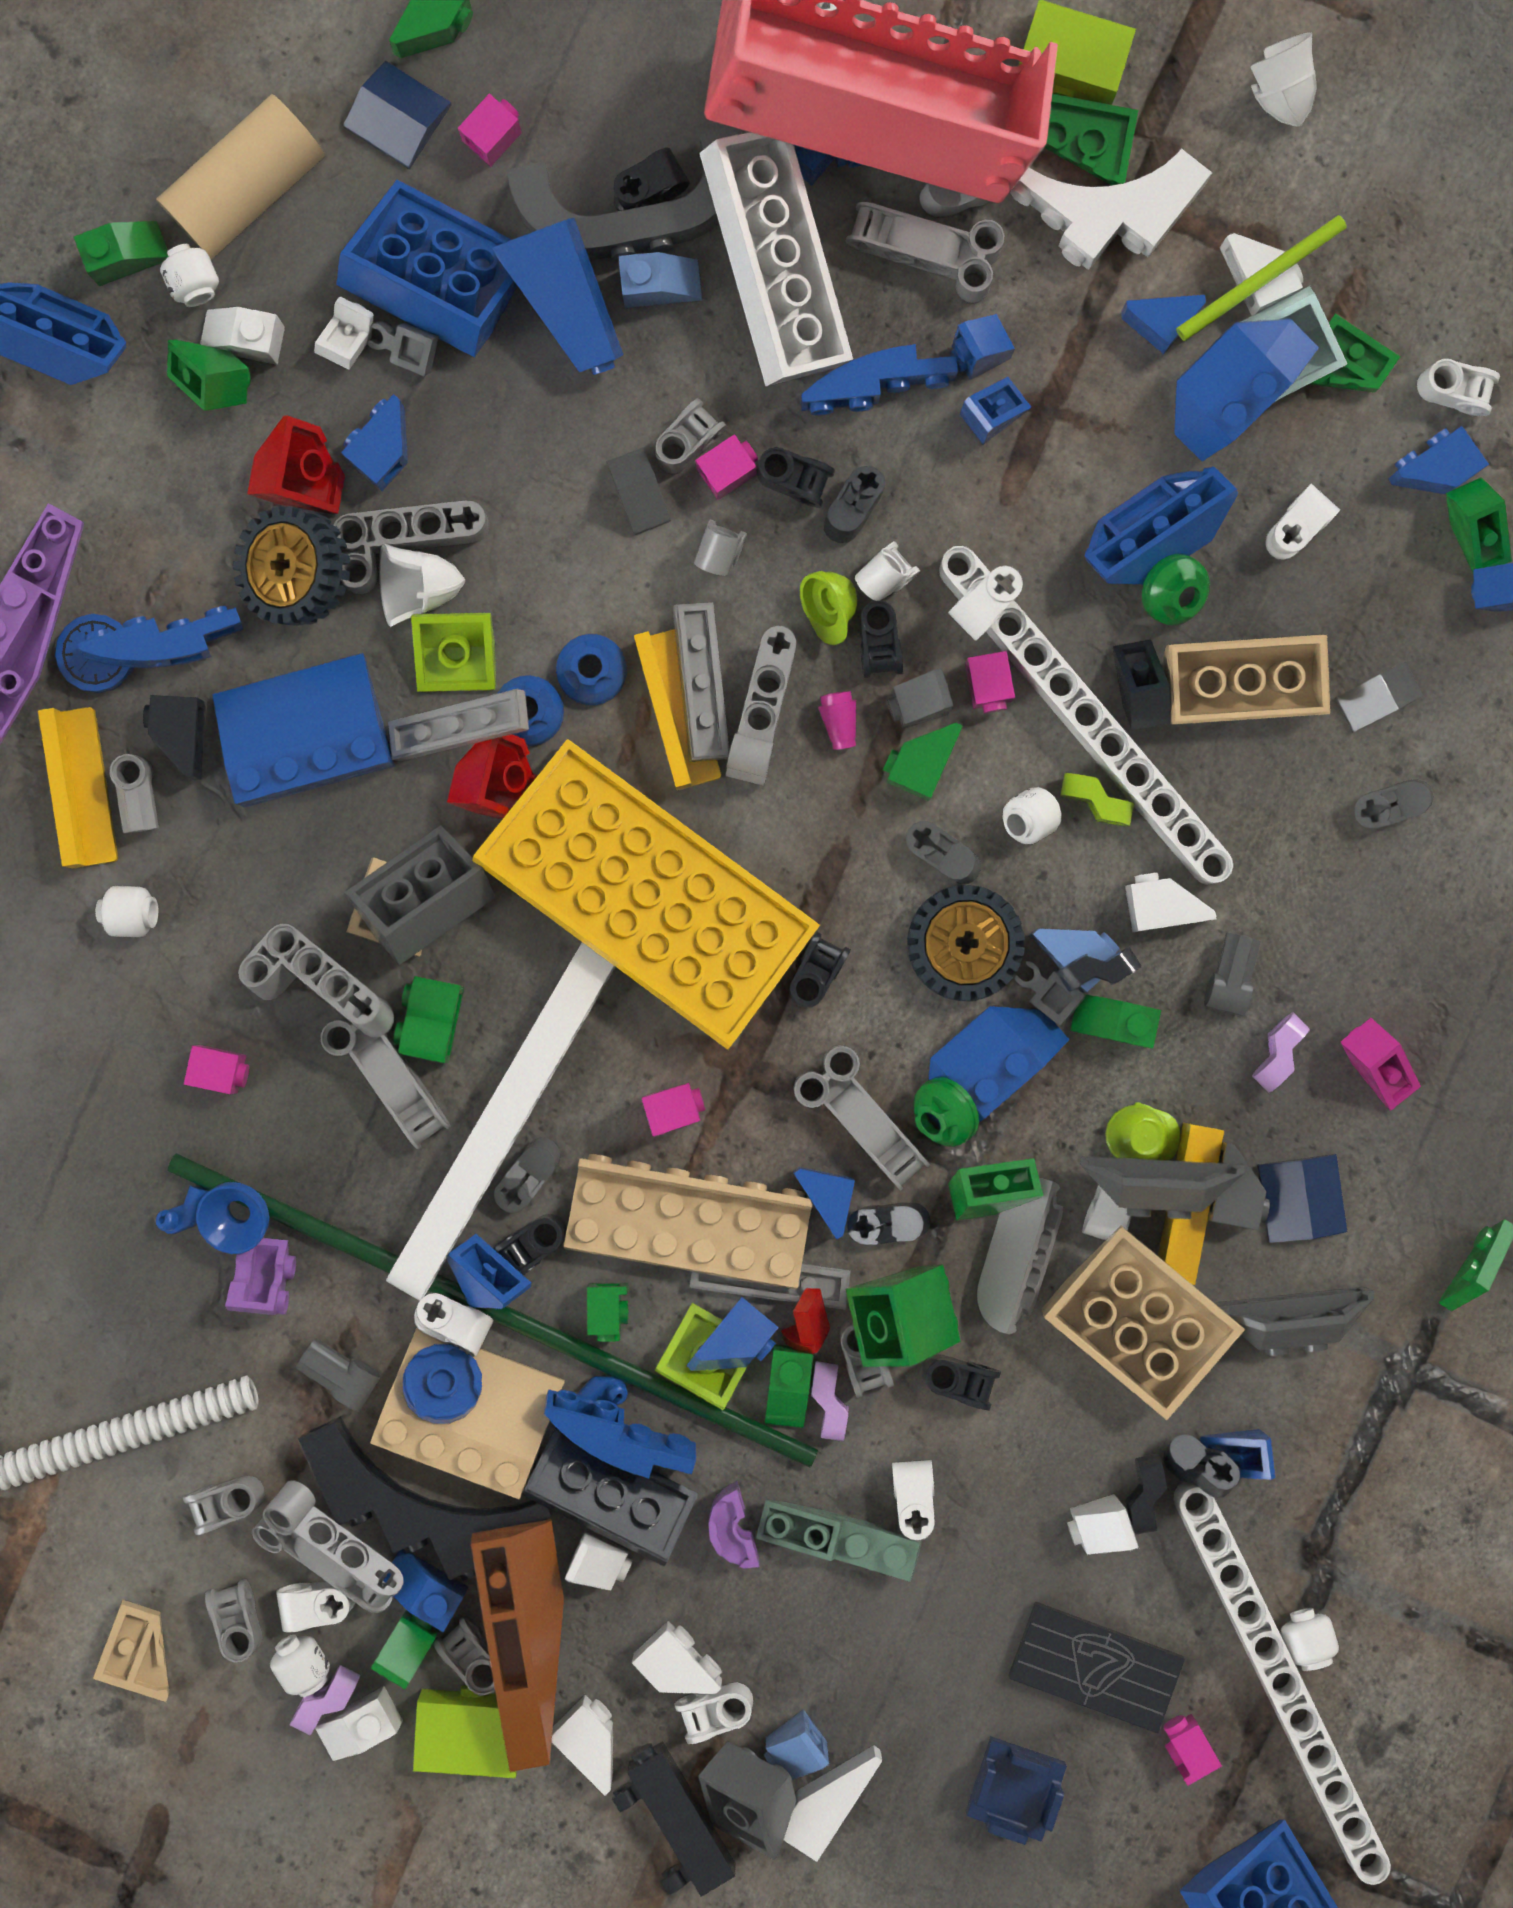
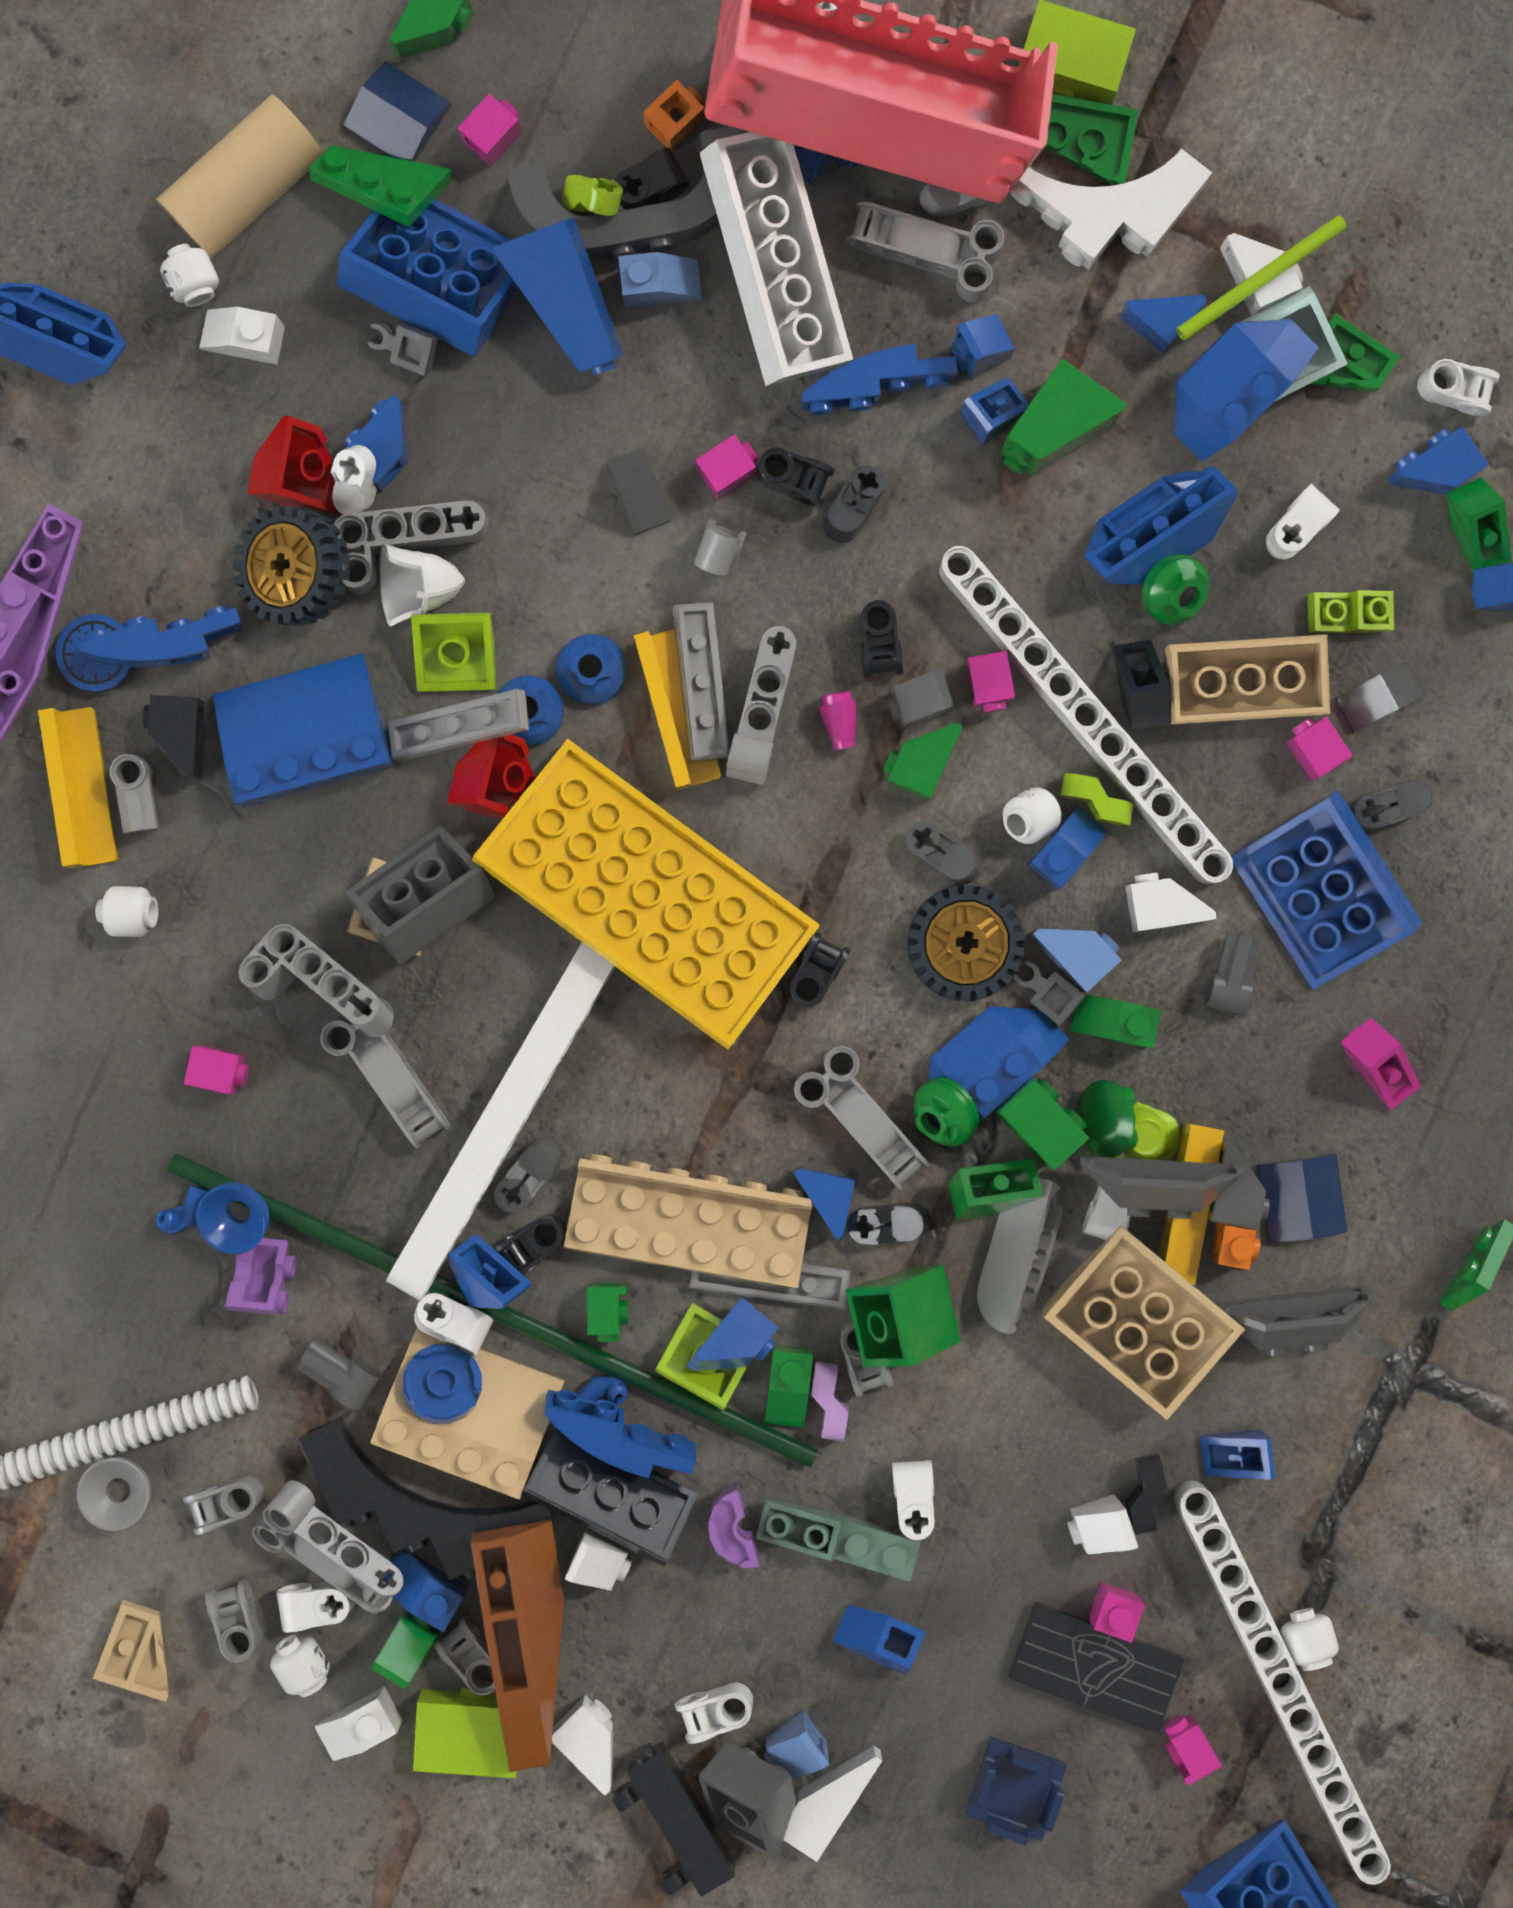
green slope [74,221,169,287] -> none
green slope [167,339,251,411] -> none
lavender piece [290,1665,360,1735] -> none
white bracket [314,297,373,370] -> none
green brick [394,976,464,1063] -> none
white slope [632,1621,722,1694] -> none
dark pink slope [642,1082,706,1136] -> none
light grey piece [656,398,727,474] -> none
red tile [782,1288,830,1354] -> none
lime hat [800,571,857,645] -> none
white piece [855,541,920,601] -> none
black piece [921,1354,1001,1411] -> none
white piece [948,566,1023,641] -> none
black piece [1057,947,1142,992] -> none
black piece [1163,1434,1240,1498] -> none
white helmet [1250,32,1317,127] -> none
lavender piece [1252,1012,1310,1093] -> none
none -> light grey piece [77,1457,151,1531]
none -> green wing [309,145,452,227]
none -> white piece [331,445,377,515]
none -> lime piece [561,175,623,216]
none -> orange brick [643,80,705,152]
none -> blue slope [833,1604,926,1675]
none -> green brick [994,1078,1089,1171]
none -> green slope [1000,359,1127,476]
none -> blue slope [1027,806,1107,890]
none -> green dish [1077,1079,1138,1157]
none -> dark pink brick [1088,1581,1145,1643]
none -> orange brick [1210,1222,1260,1270]
none -> blue slope [1231,790,1423,990]
none -> dark pink brick [1286,716,1353,781]
none -> lime slope [1307,590,1394,634]

